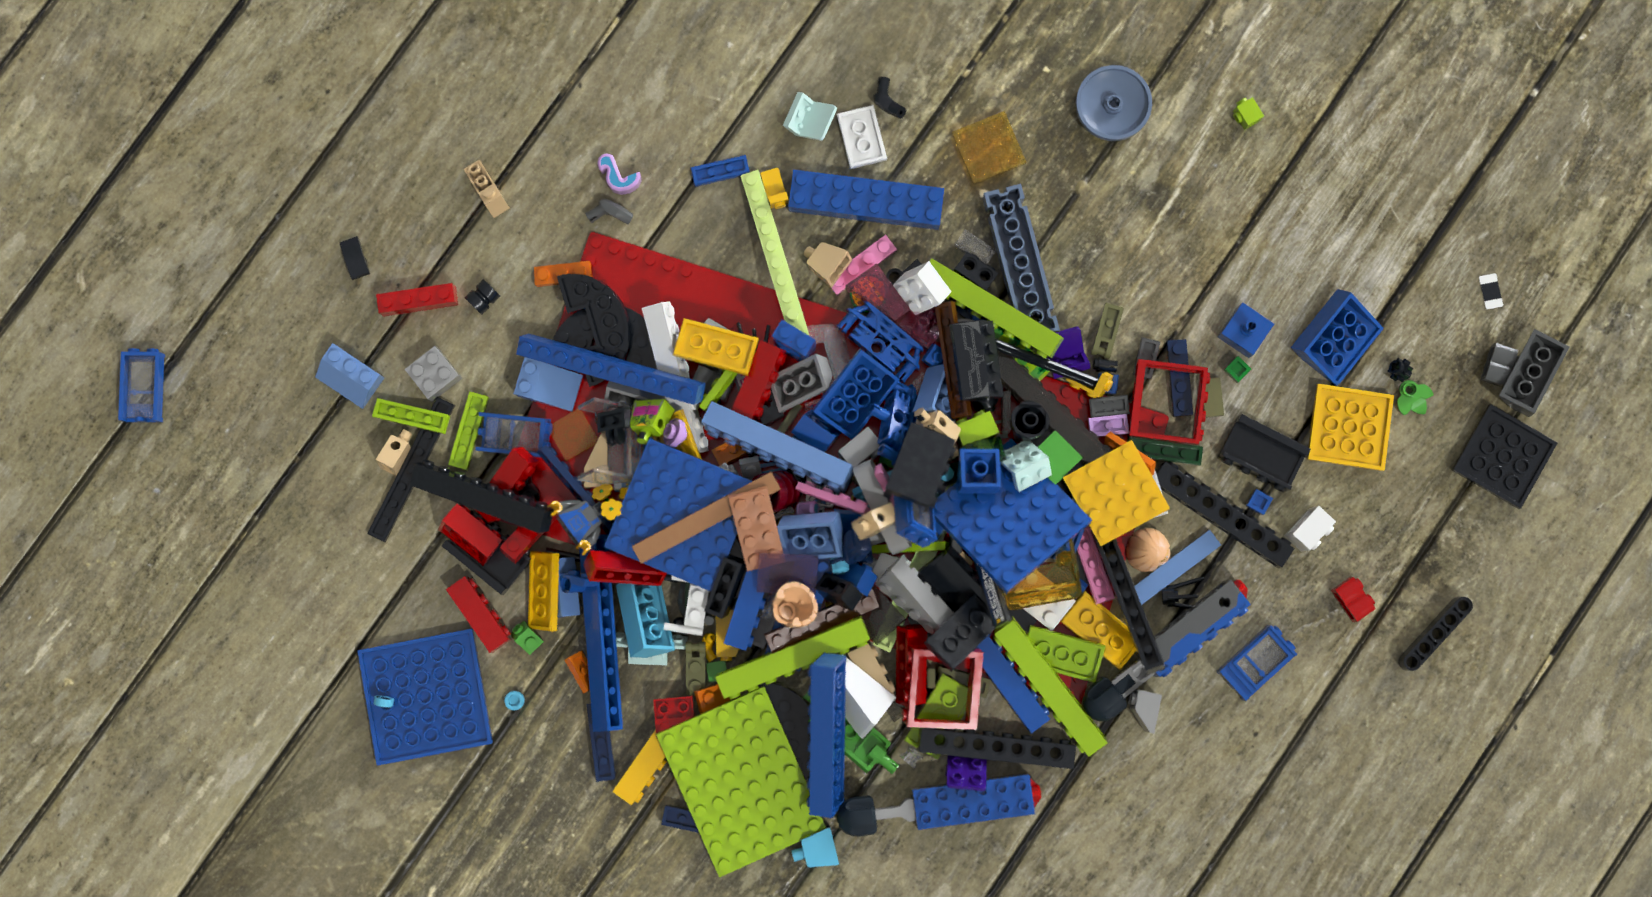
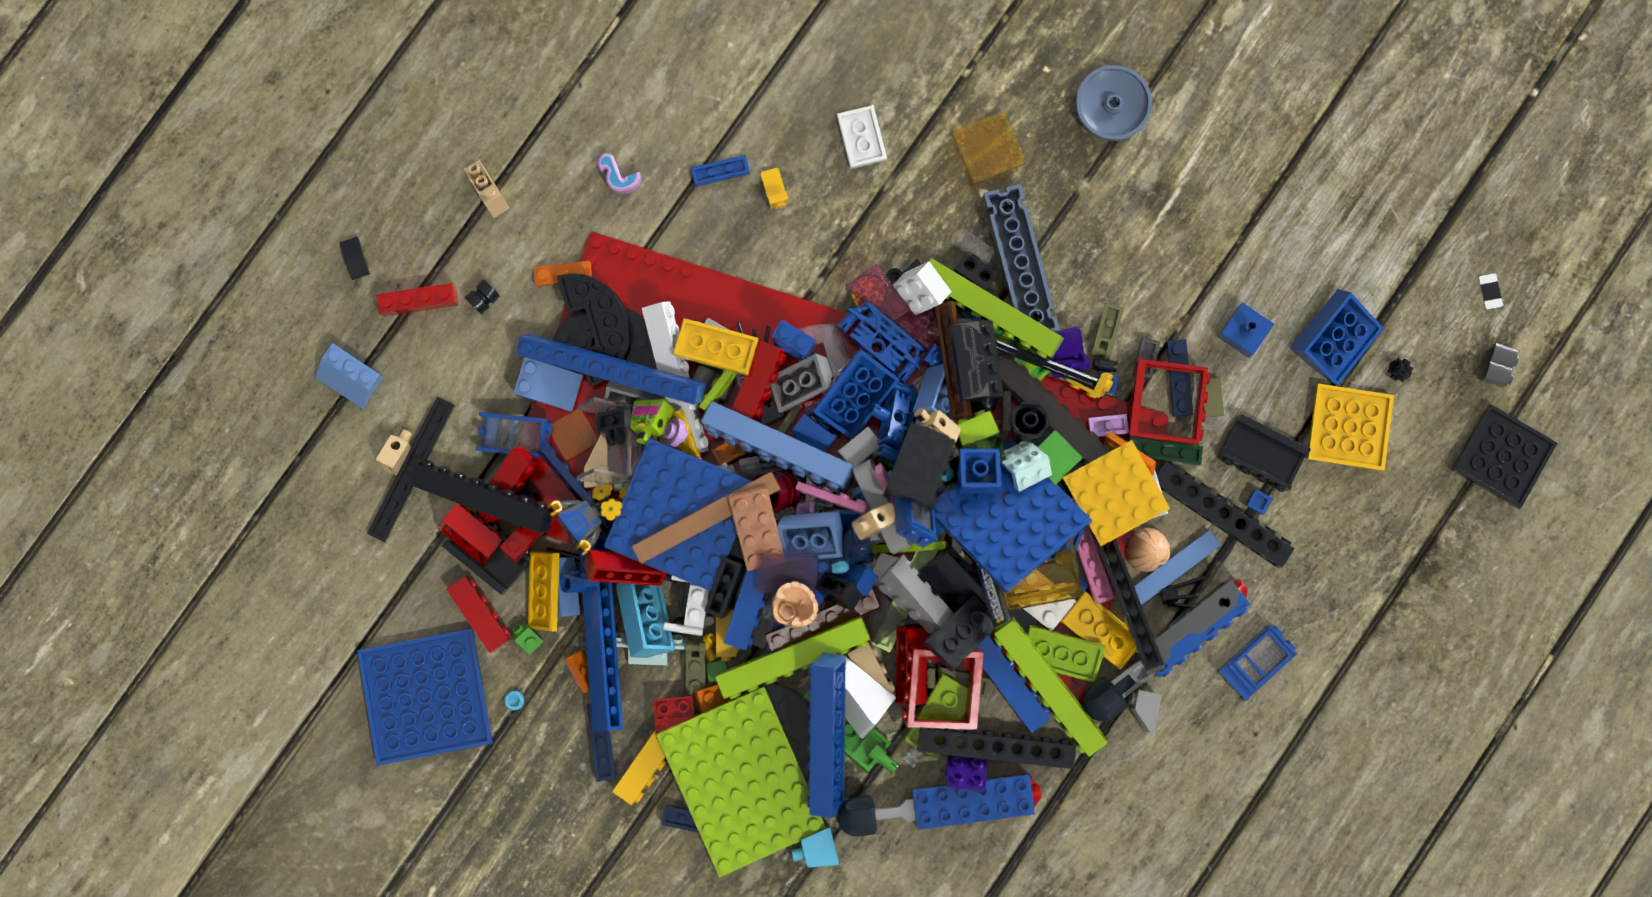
door [118,348,165,423] -> none
lime plate [372,398,450,434] -> none
medium azure tile [373,696,394,707] -> none
light grey brick [405,346,462,402] -> none
lime plate [448,391,489,471] -> none
dark grey arm [585,199,633,225] -> none
yellowish green plate [740,170,810,343] -> none
light aqua bracket [783,92,837,140] -> none
blue brick [788,170,944,230] -> none
tan torso [804,242,852,288] -> none
bright pink plate [831,235,897,296] -> none
black arm [873,77,907,119] -> none
dark grey plate [1089,395,1130,418] -> none
green plate [1224,356,1252,383] -> none
lime brick [1233,97,1264,130] -> none
white brick [1284,506,1336,552] -> none
red brick [1331,577,1376,622] -> none
bright green plate [1397,380,1434,415] -> none
black beam [1398,597,1473,671] -> none
dark grey slope [1499,329,1569,417] -> none

